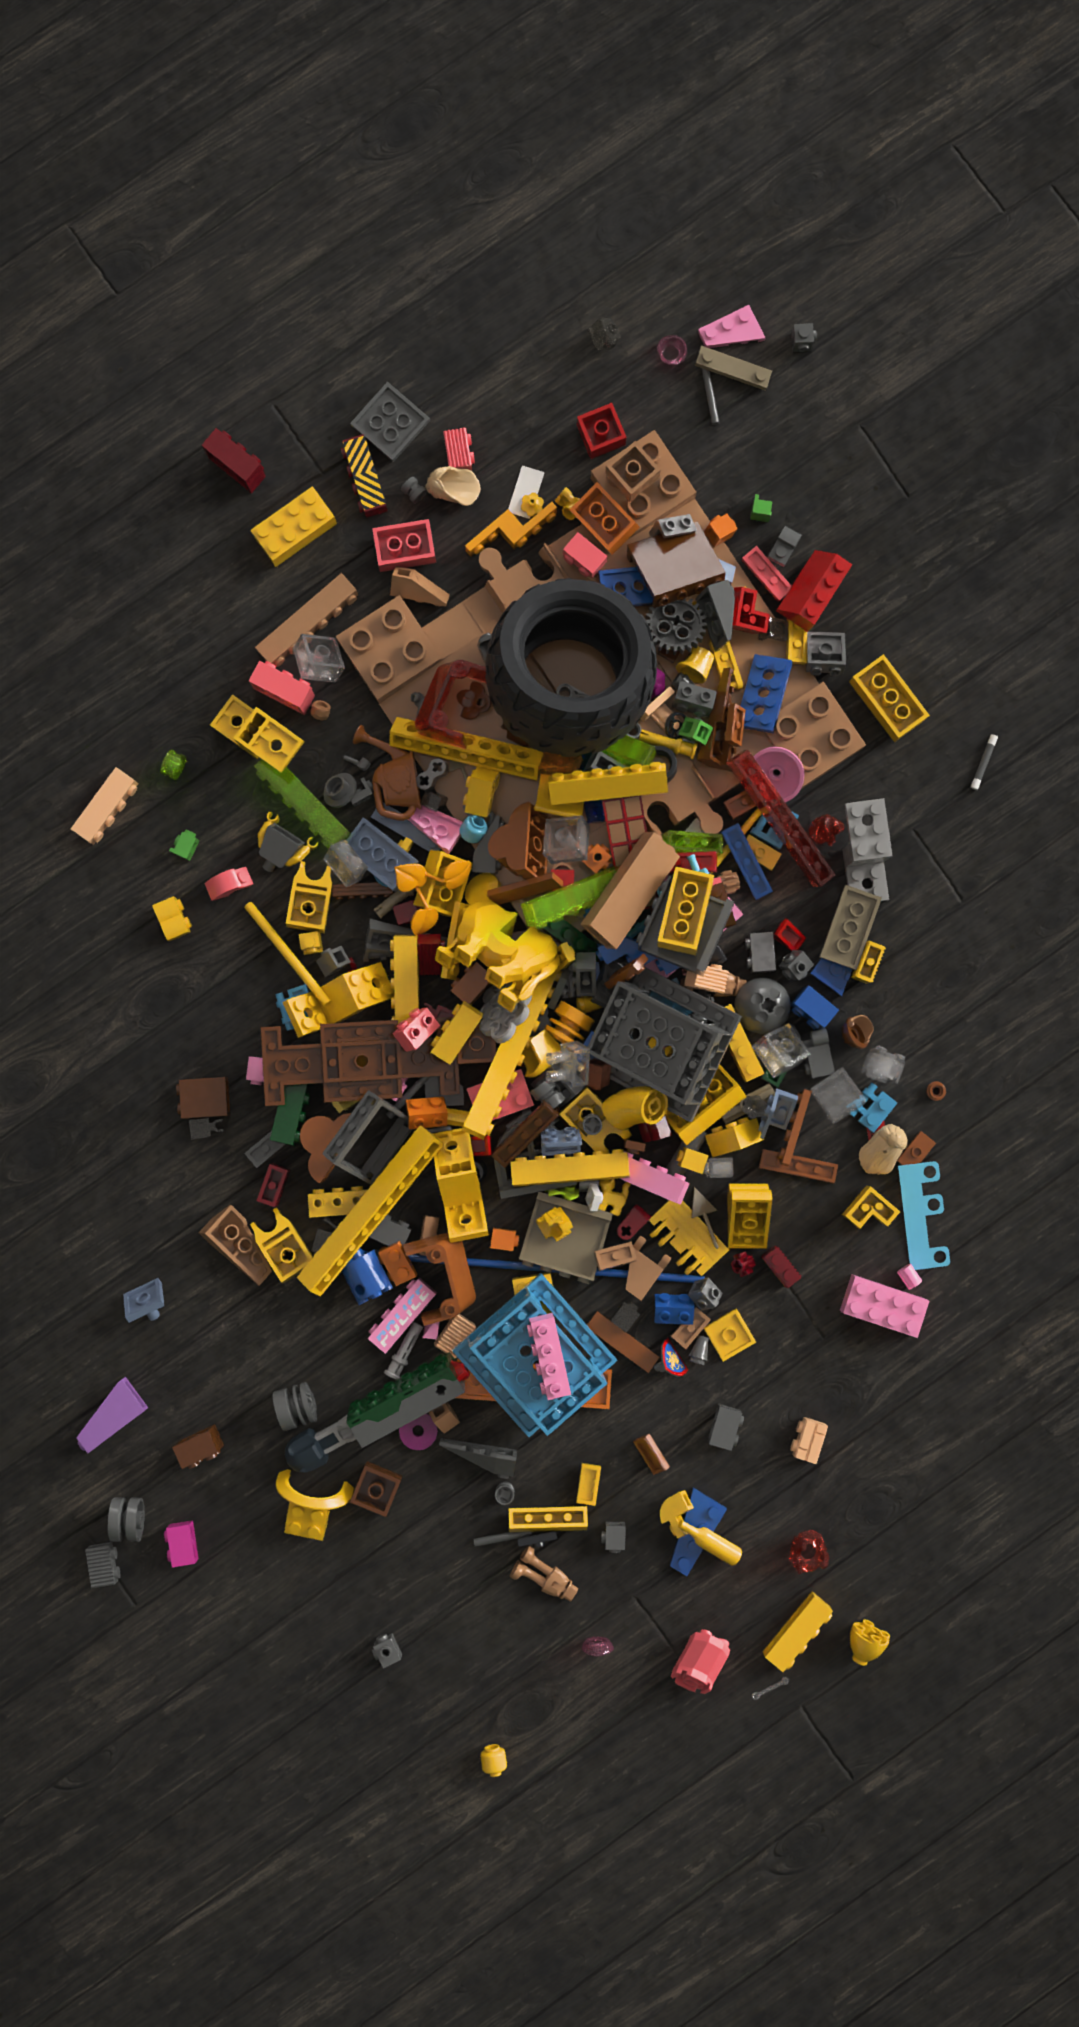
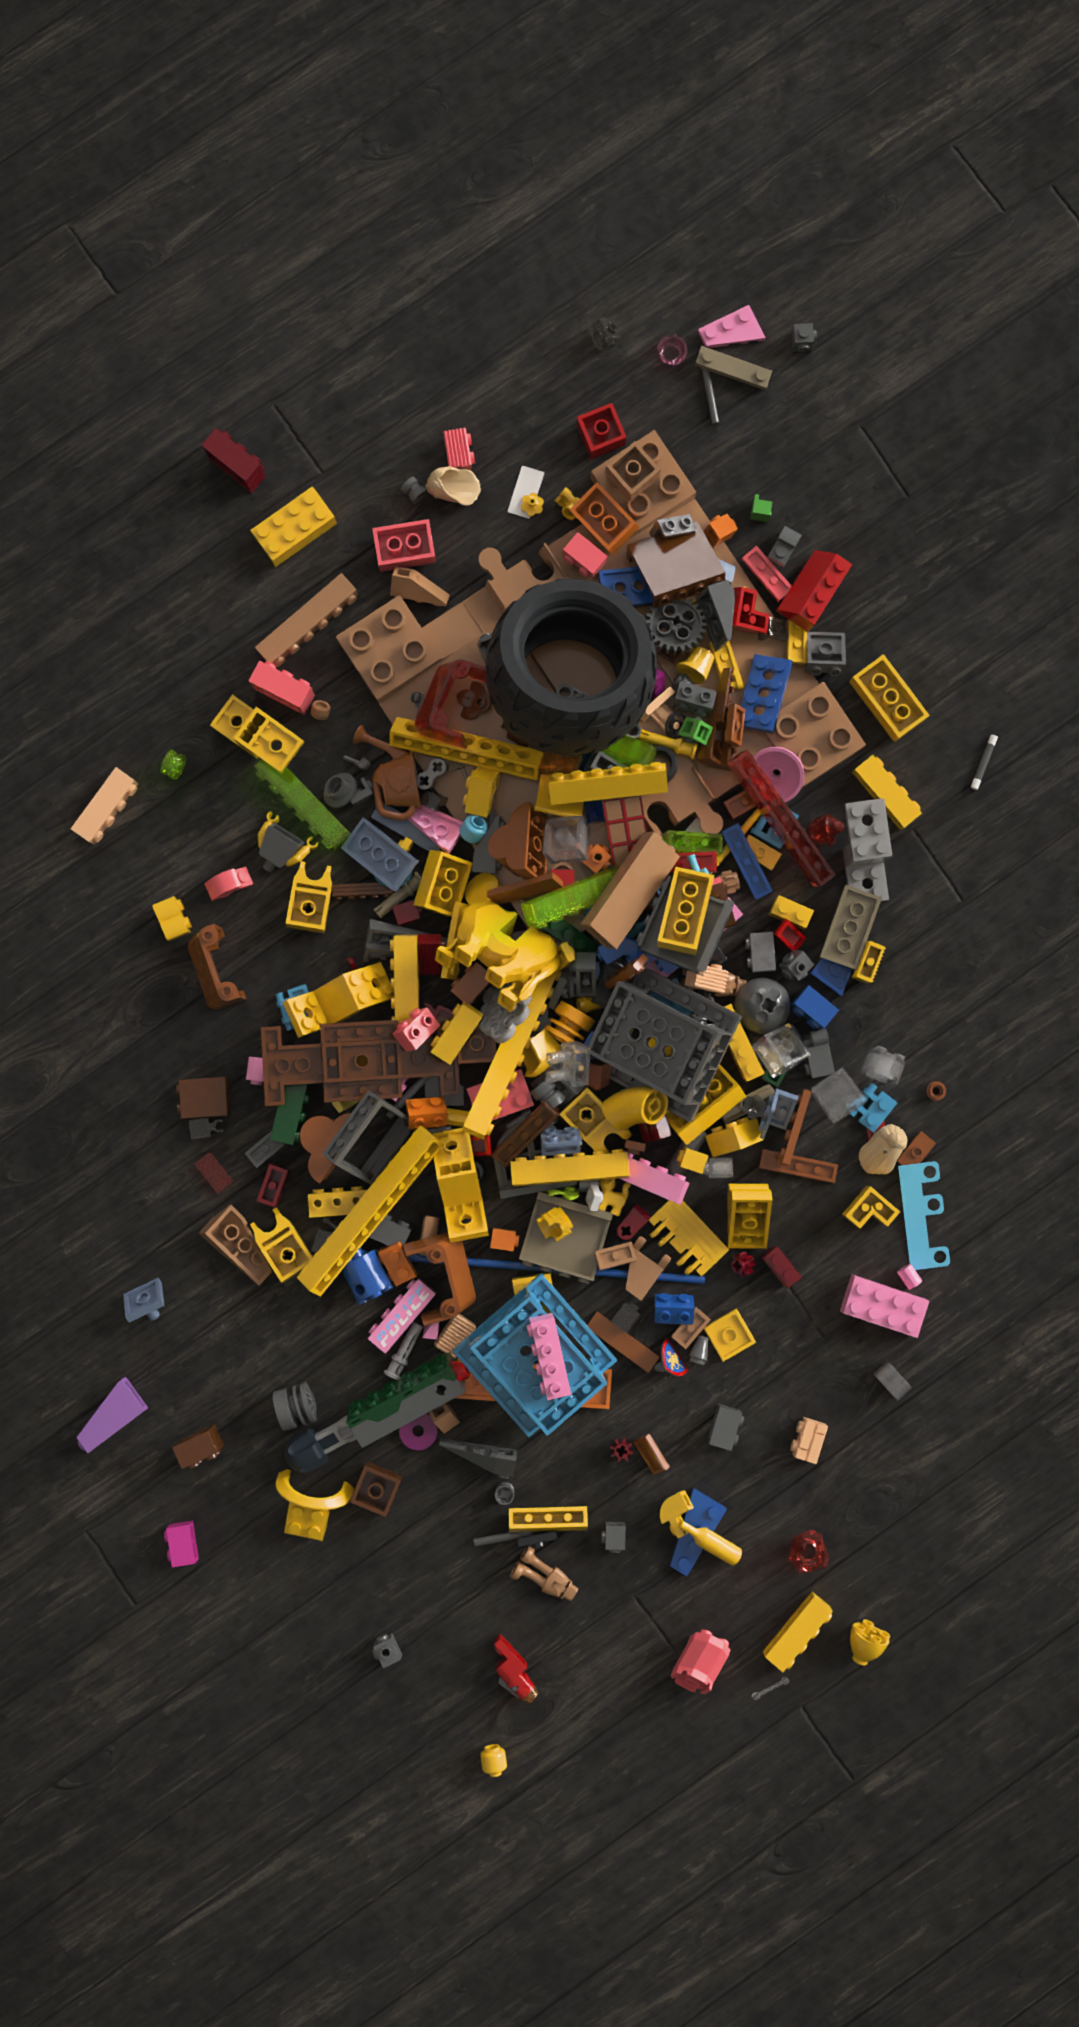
dark grey brick [85,1542,120,1588] -> none
dark grey wheel [108,1497,145,1542] -> none
bright green brick [169,830,200,861] -> none
yellow piece [244,902,332,1007] -> none
clear brick [293,634,345,682] -> none
yellow brick [299,931,323,955] -> none
dark grey brick [316,946,350,977] -> none
clear brick [324,839,368,887] -> none
brick [341,434,388,518] -> none
dark grey plate [350,382,430,462] -> none
light orange plant [394,860,471,935] -> none
light orange bracket [465,502,557,557] -> none
yellow plate [576,1463,601,1506] -> none
dark grey wheel [582,1113,602,1135] -> none
clear pink piece [582,1637,614,1657] -> none
dark grey brick [688,1277,723,1311] -> none
dark tan piece [691,1187,719,1249] -> none
piece [841,1015,874,1049] -> none
none -> dark orange windscreen [188,924,247,1010]
none -> clear red plate [194,1152,234,1194]
none -> red plate [494,1634,539,1703]
none -> dark red gear [609,1437,633,1462]
none -> yellow brick [768,895,814,930]
none -> yellow brick [852,755,922,830]
none -> flat silver axle [873,1361,912,1401]

